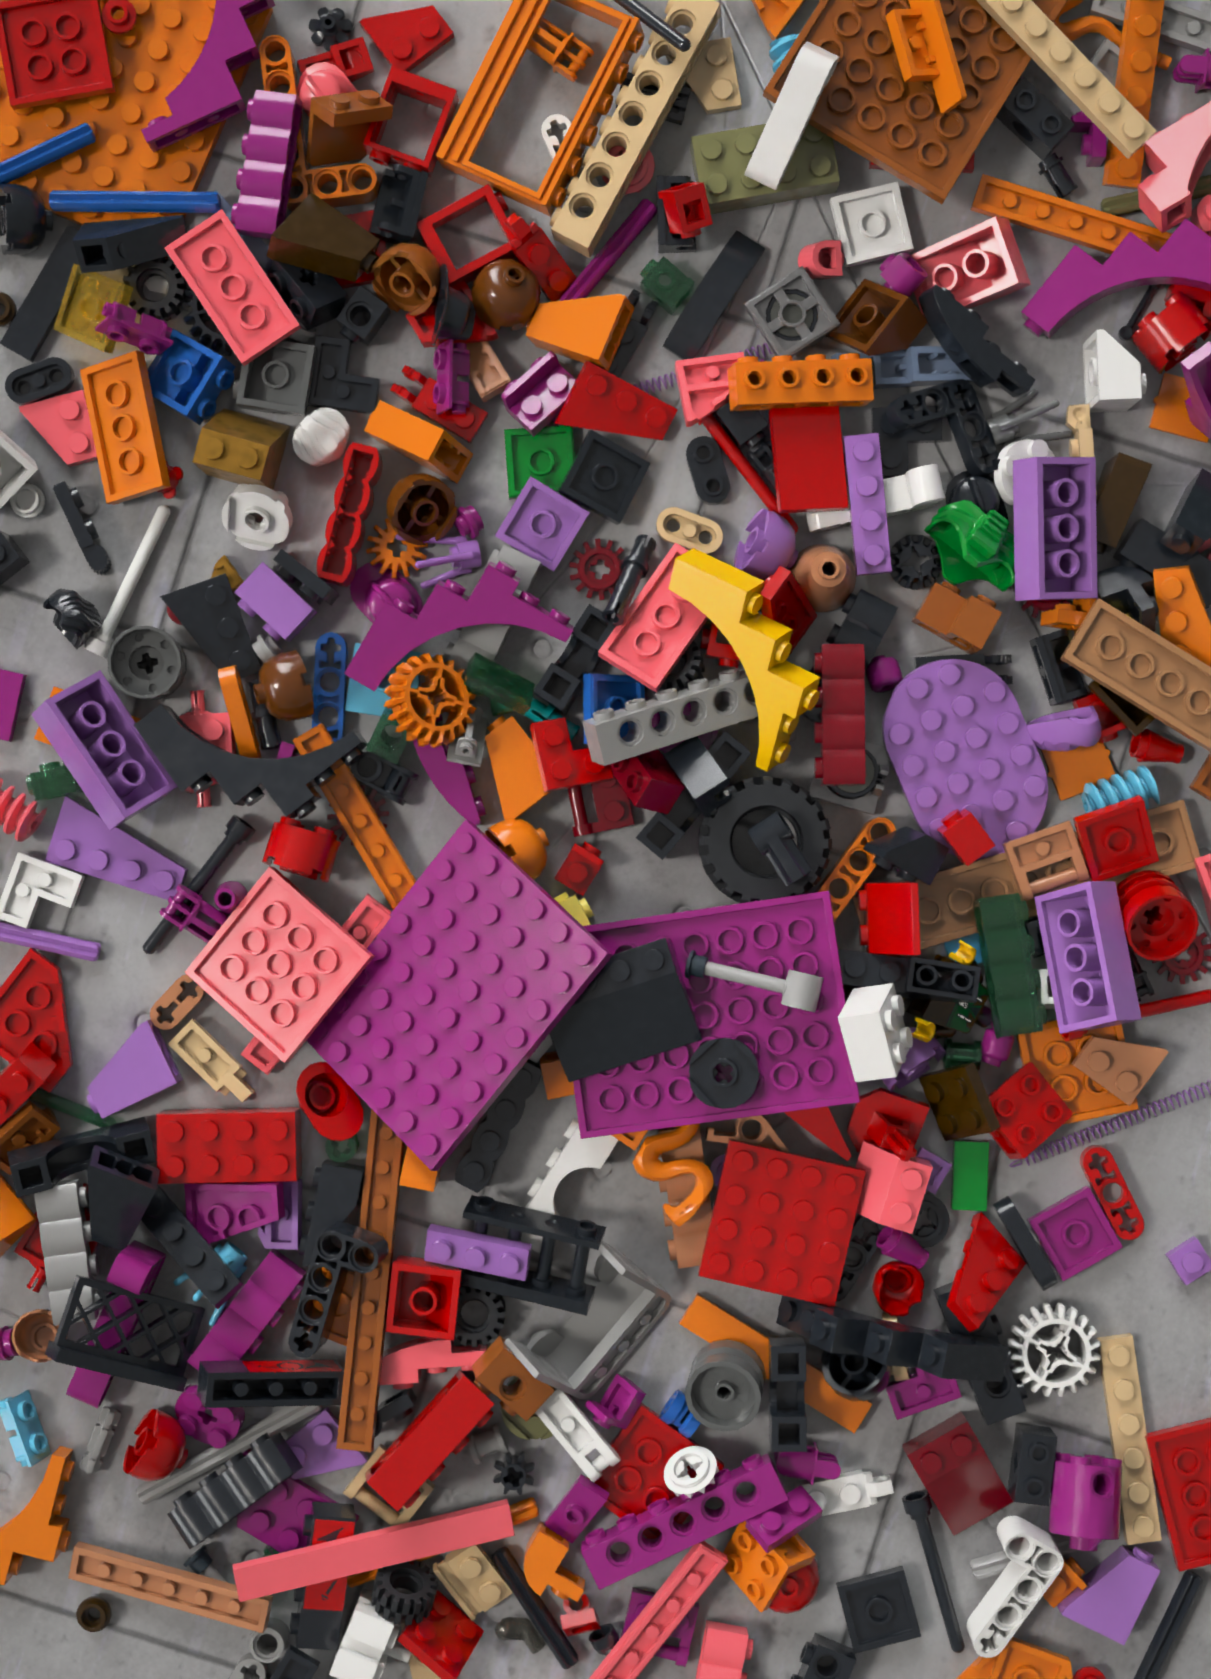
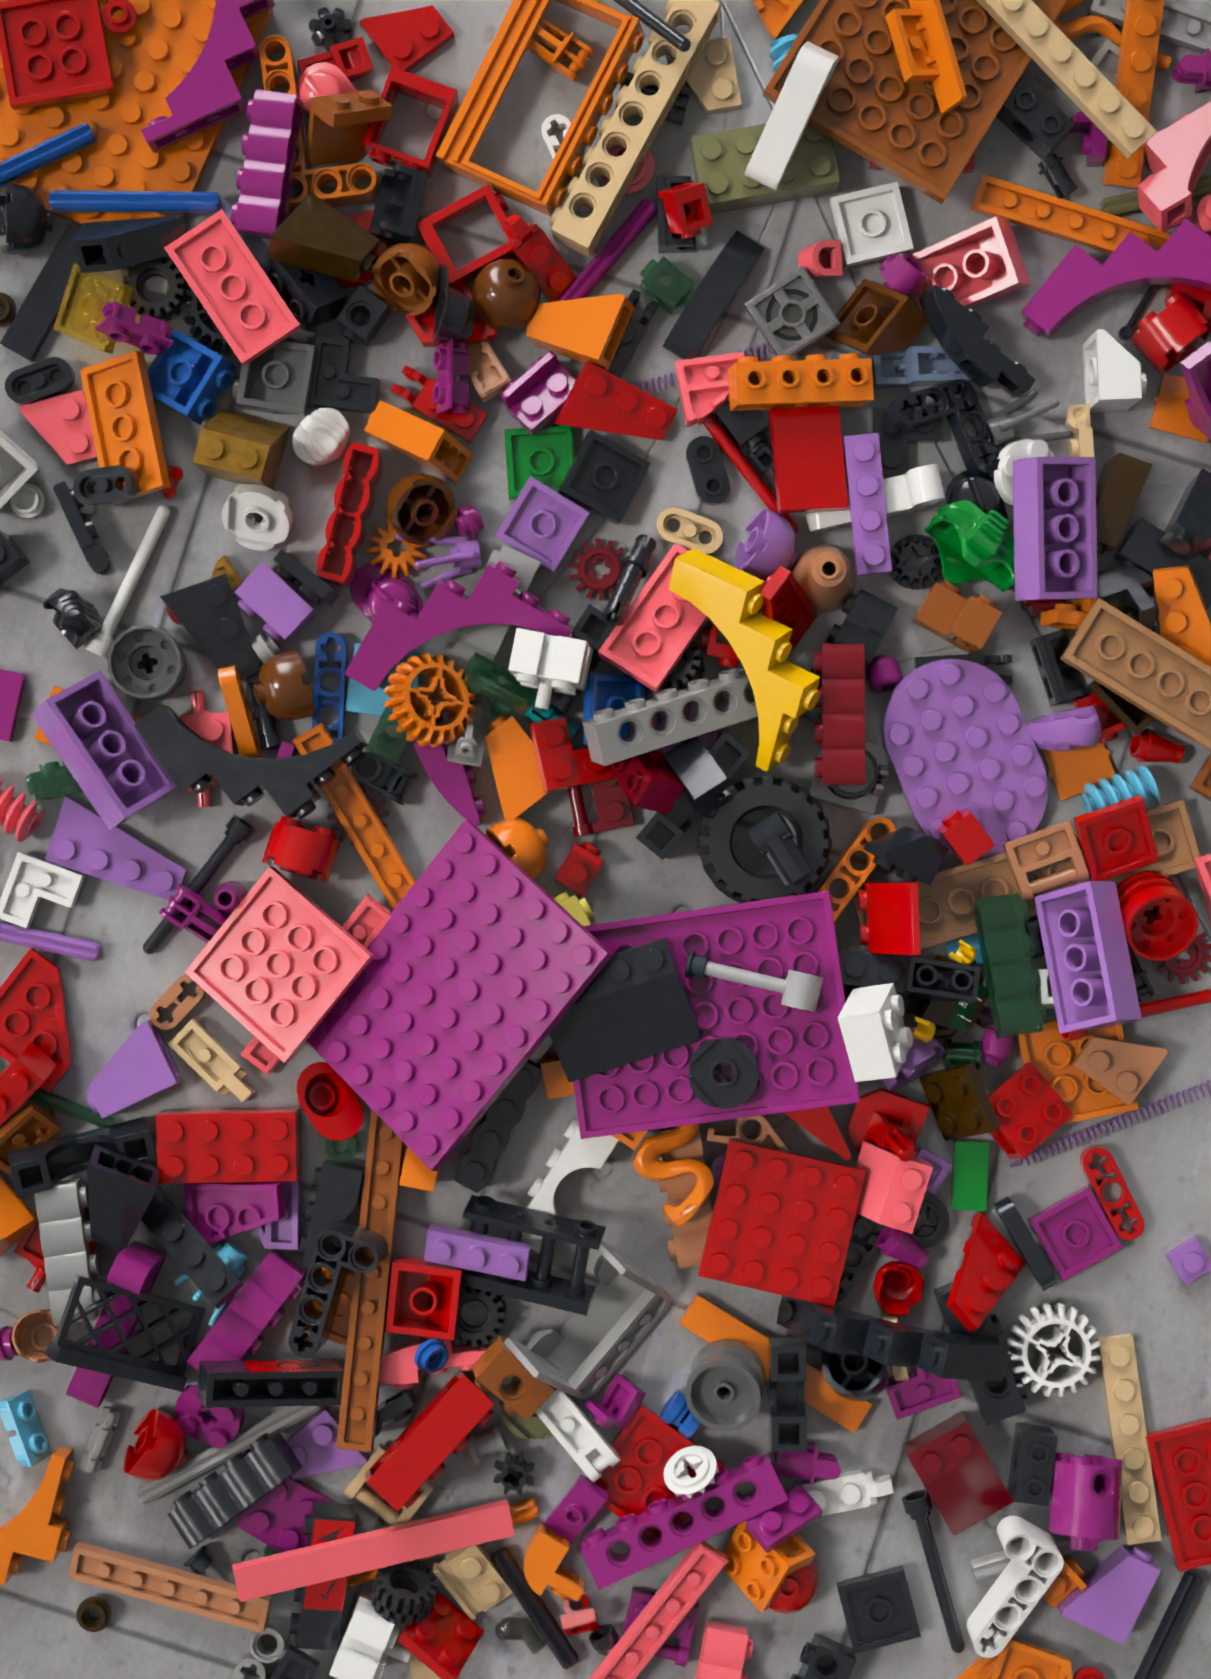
none -> black plate [73,465,139,506]
none -> blue plate [414,1338,448,1373]
none -> white brick [508,628,593,710]

